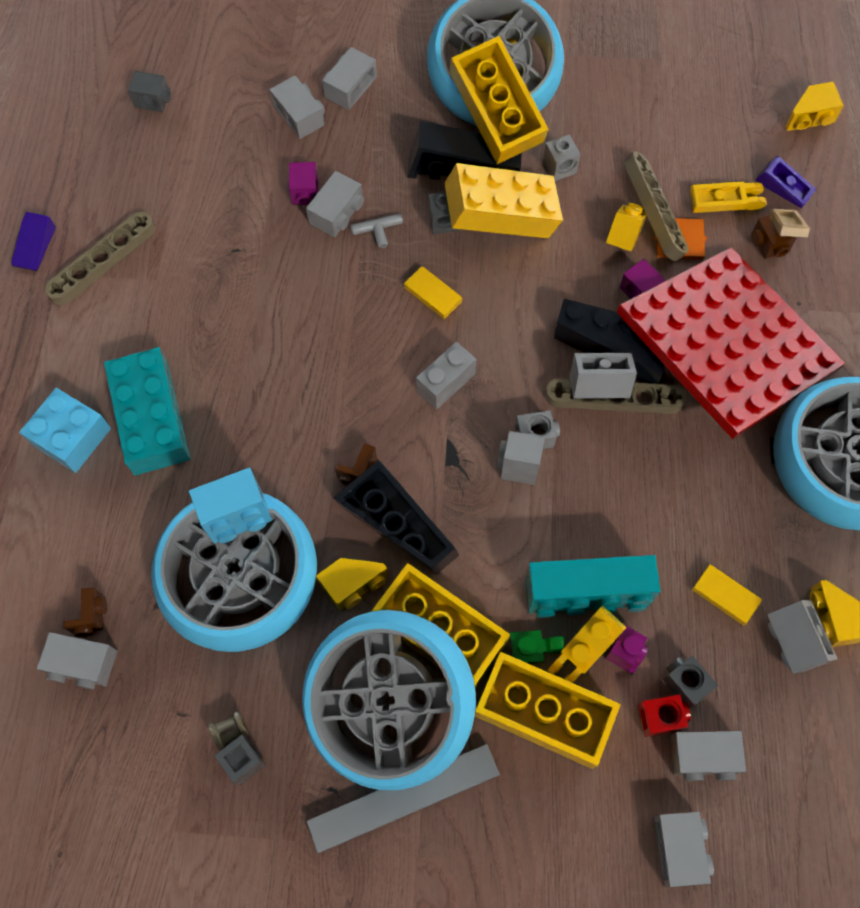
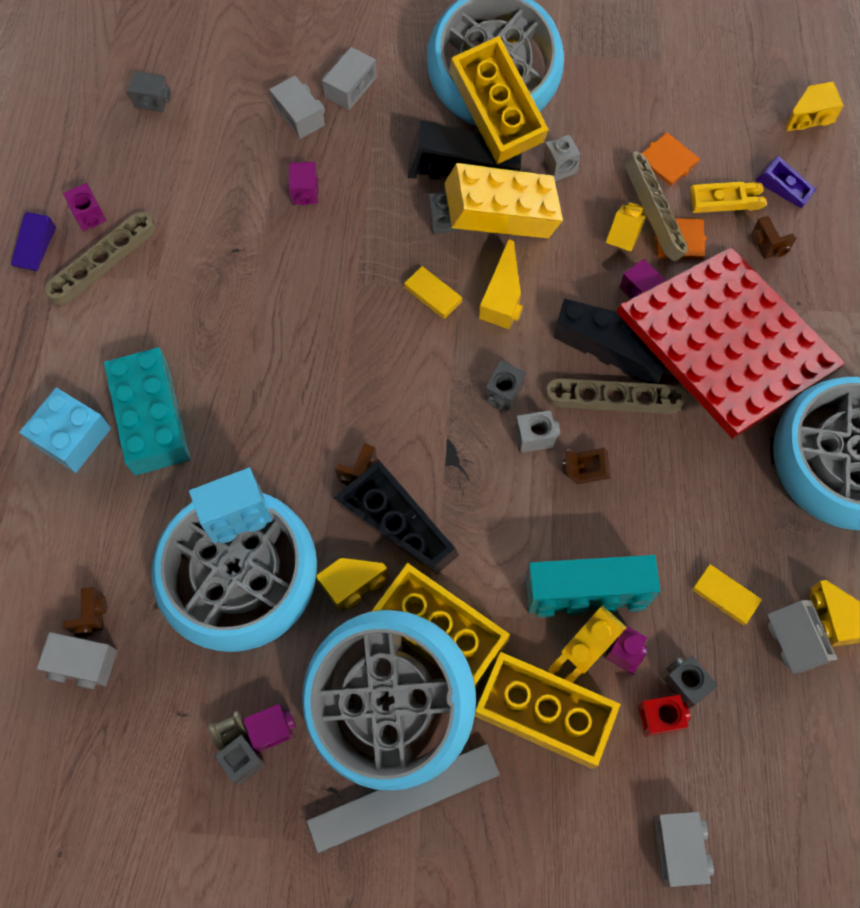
light grey brick [306,171,364,237] -> none
light grey piece [350,213,403,248] -> none
light grey brick [416,341,477,410] -> none
light grey brick [497,431,545,485] -> none
green plate [510,630,565,664] -> none
light grey brick [569,353,637,398] -> none
light grey brick [670,731,746,781] -> none
tan tile [769,209,810,237] -> none
none -> magenta brick [63,183,107,232]
none -> magenta brick [243,704,296,753]
none -> yellow slope [479,239,523,330]
none -> dark grey brick [484,360,526,411]
none -> reddish brown bracket [562,448,610,485]
none -> orange piece [641,132,700,186]

